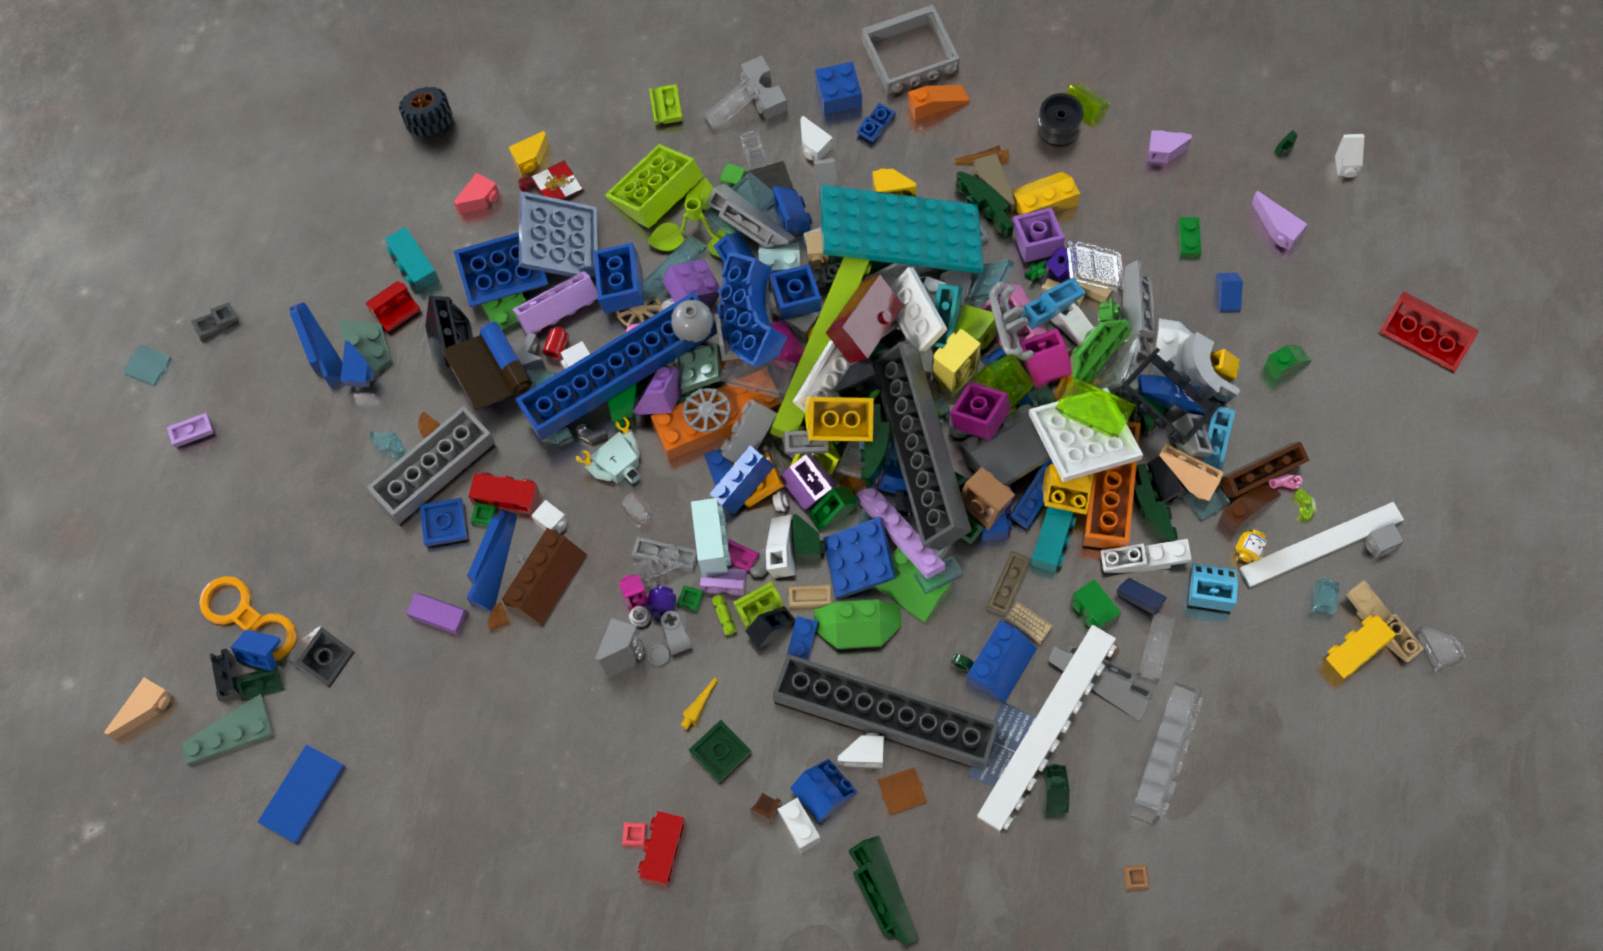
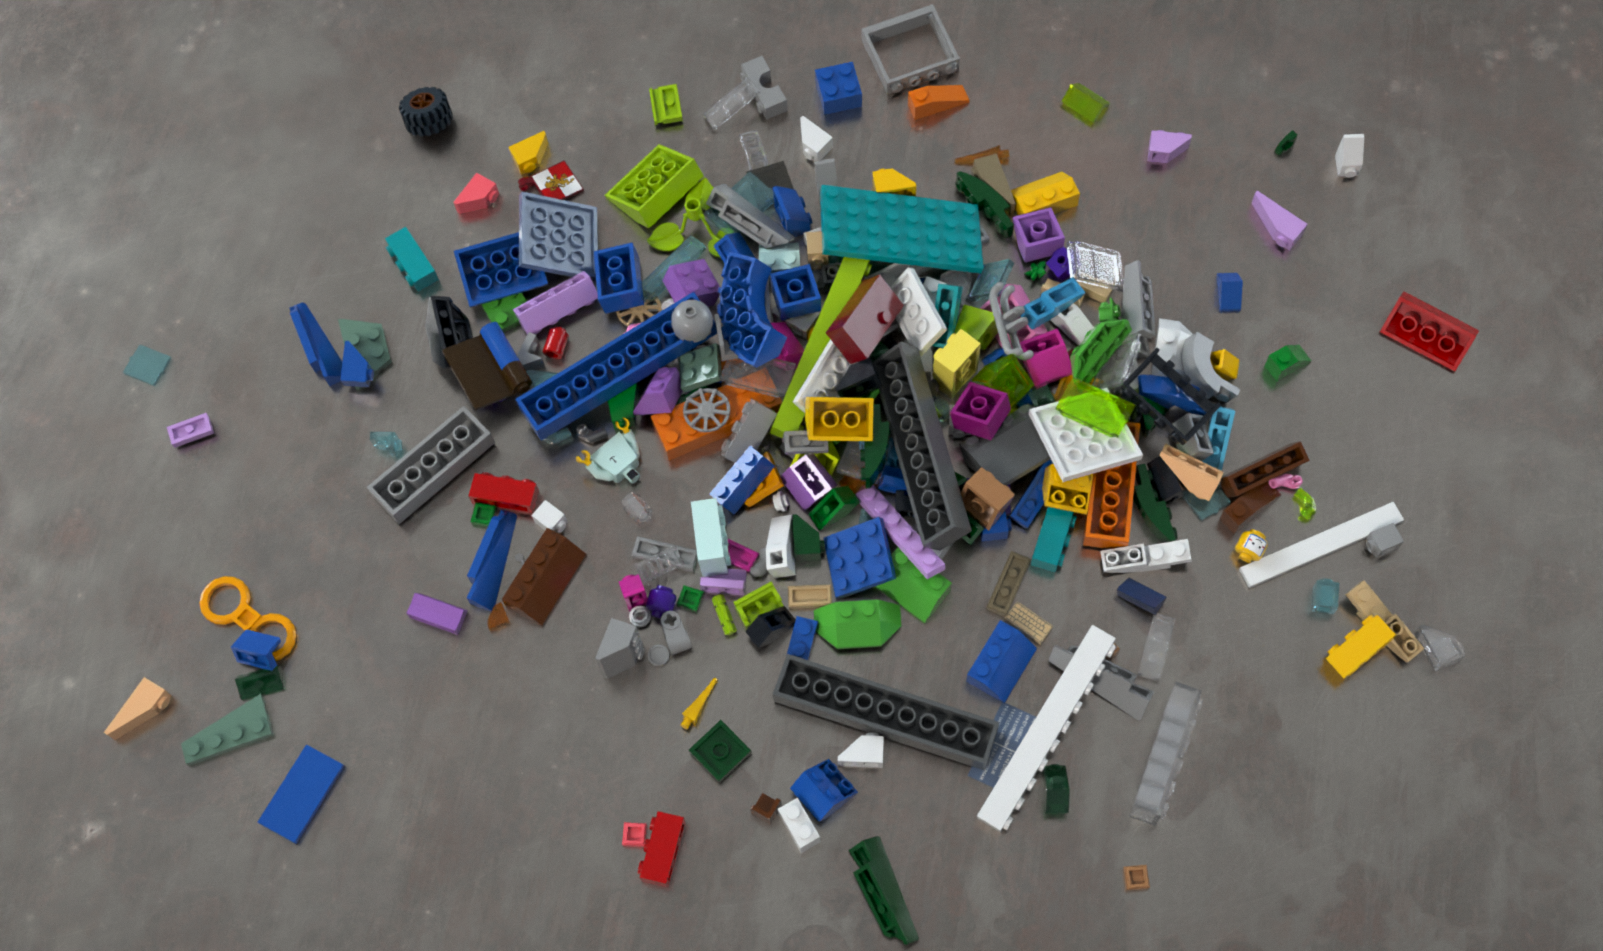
dark grey slope [191,302,238,340] -> none
black hinge [210,648,241,701] -> none
dark grey slope [286,626,354,686] -> none
red bracket [366,281,421,332] -> none
clear orange tile [418,411,440,439] -> none
blue plate [420,498,468,547] -> none
white brick [560,341,590,369] -> none
blue plate [704,448,731,486] -> none
bright green tile [720,163,746,188] -> none
blue slope [856,103,896,142] -> none
clear orange piece [878,767,927,815] -> none
clear light blue tile [915,555,964,594] -> none
dark green tile [951,654,974,672] -> none
black wheel [1038,93,1084,145] -> none
green brick [1071,579,1121,630] -> none
green plate [1178,217,1202,257] -> none
medium azure slope [1188,563,1238,612] -> none

